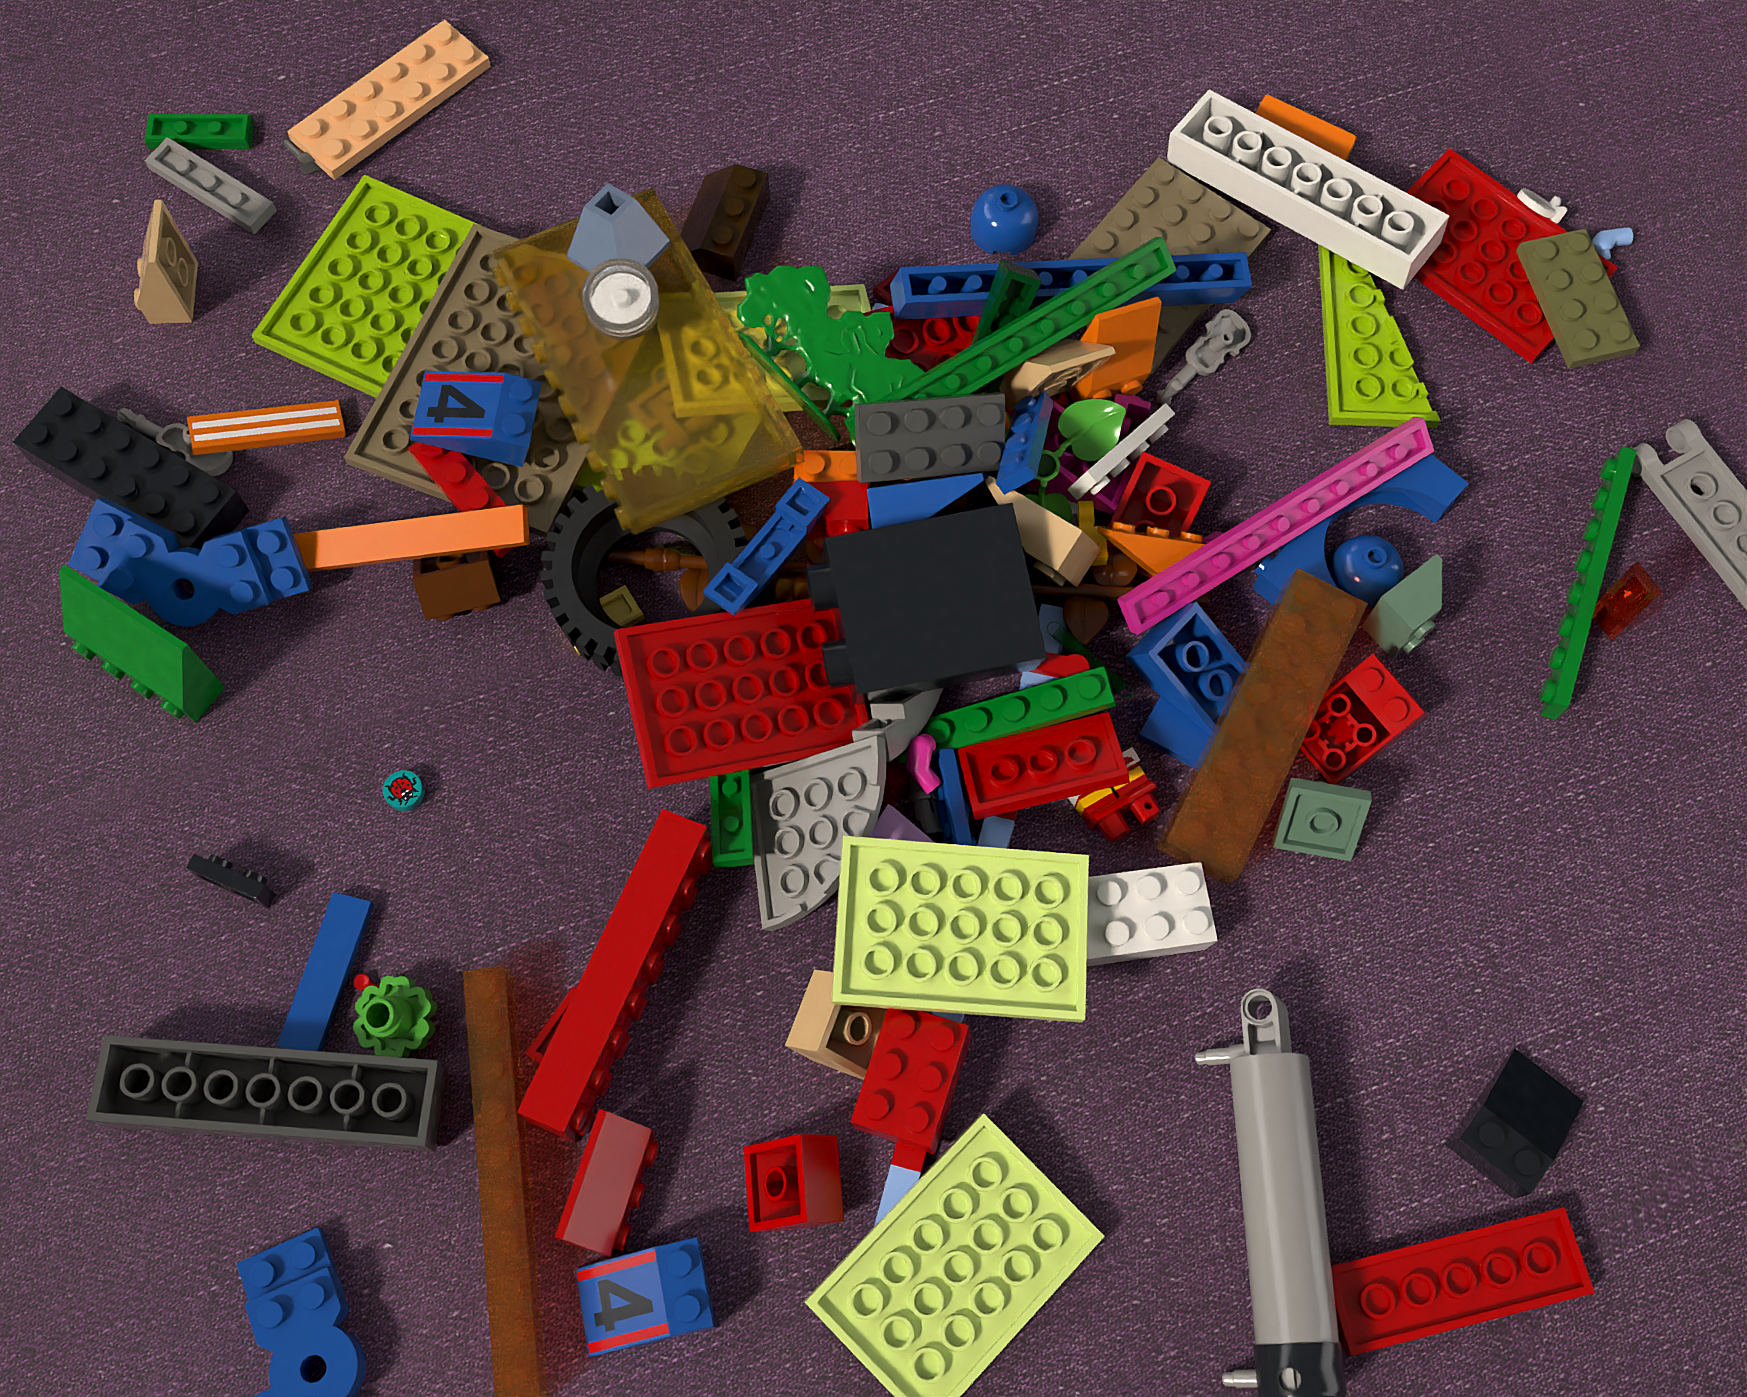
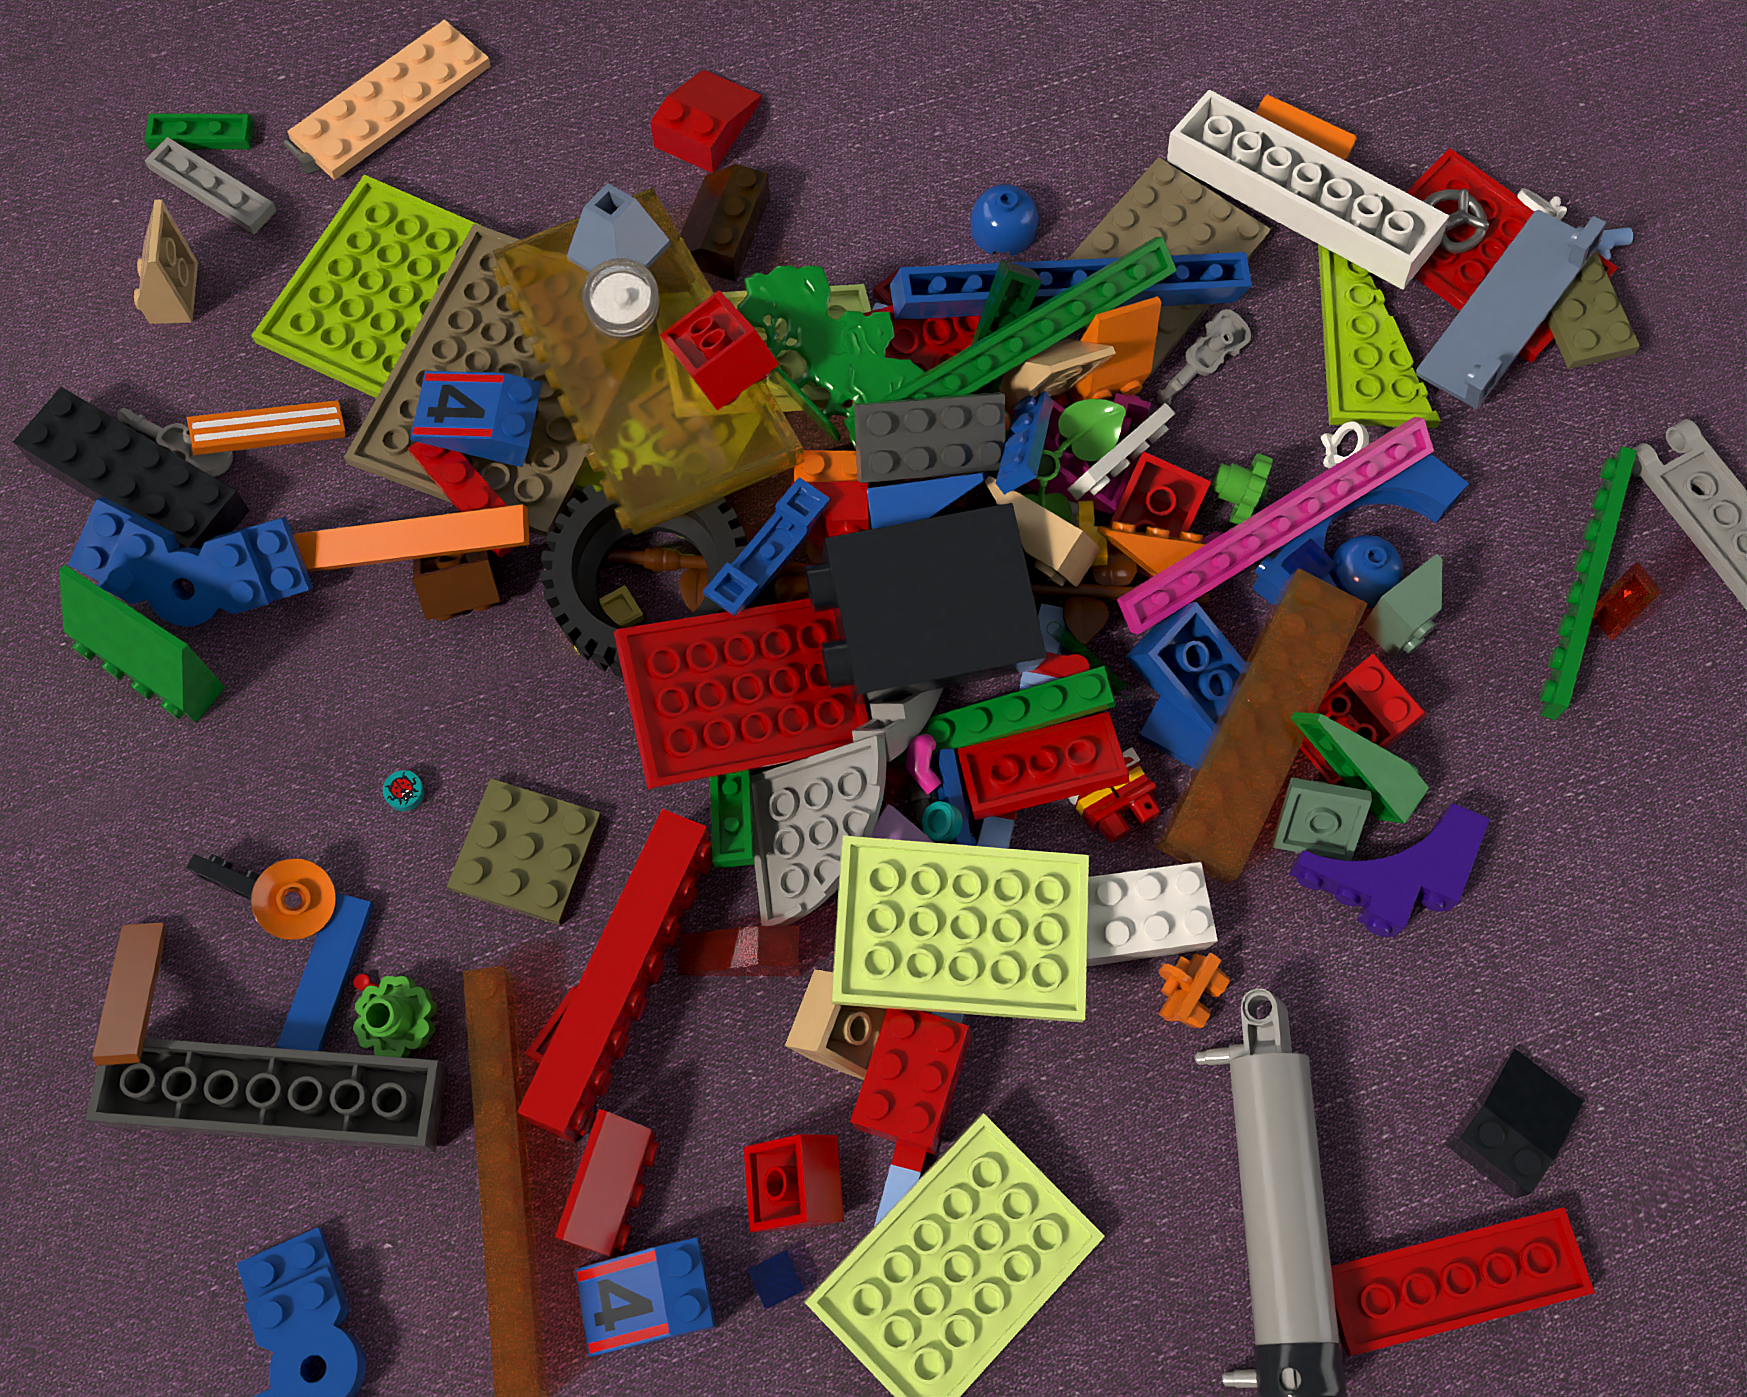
none -> dark orange tile [92,922,167,1066]
none -> orange dish [251,859,336,940]
none -> olive plate [447,778,602,926]
none -> red slope [650,69,762,173]
none -> red slope [659,290,779,411]
none -> clear red slope [679,926,801,977]
none -> clear blue tile [748,1250,804,1310]
none -> teal tile [922,801,963,843]
none -> orange hips [1159,953,1230,1028]
none -> bright green plant [1210,453,1273,525]
none -> clear blue tile [1281,538,1337,592]
none -> dark purple arch [1289,803,1490,937]
none -> green slope [1290,712,1429,824]
none -> white piece [1321,421,1369,469]
none -> sand blue bracket [1416,210,1606,409]
none -> flat silver piece [1423,189,1489,253]

